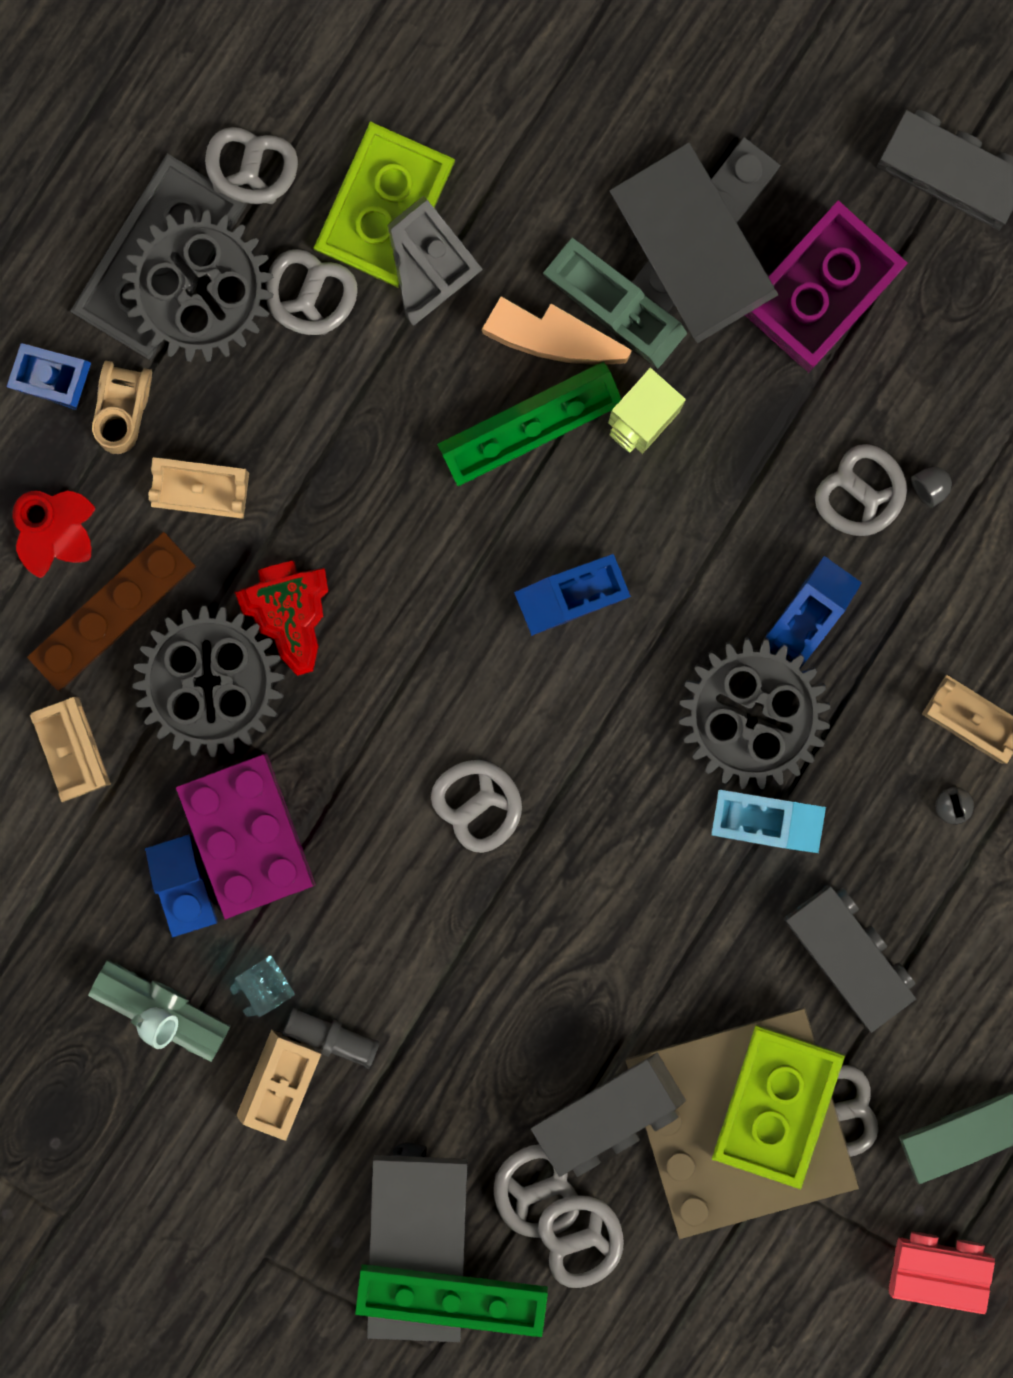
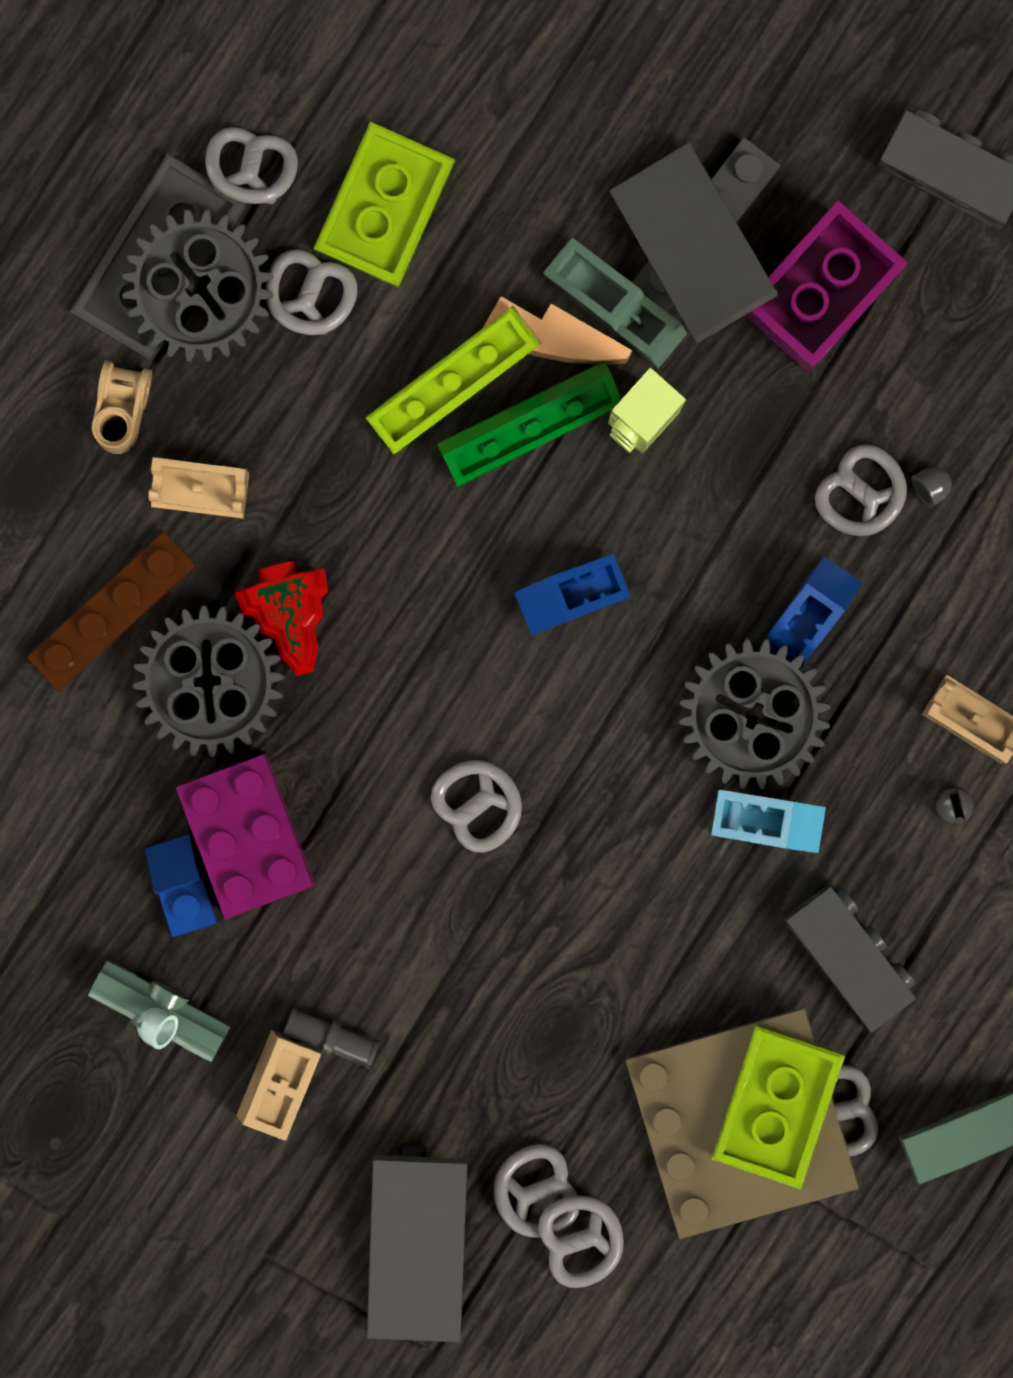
blue slope [7,343,91,410] -> none
red plate [13,491,96,578] -> none
tan hinge [30,697,111,802] -> none
clear light blue tile [230,955,295,1017] -> none
green plate [355,1264,548,1337] -> none
dark grey wing [387,195,483,326] -> none
dark grey brick [531,1052,686,1177] -> none
coral brick [889,1232,995,1314] -> none
none -> lime tile [366,305,542,454]

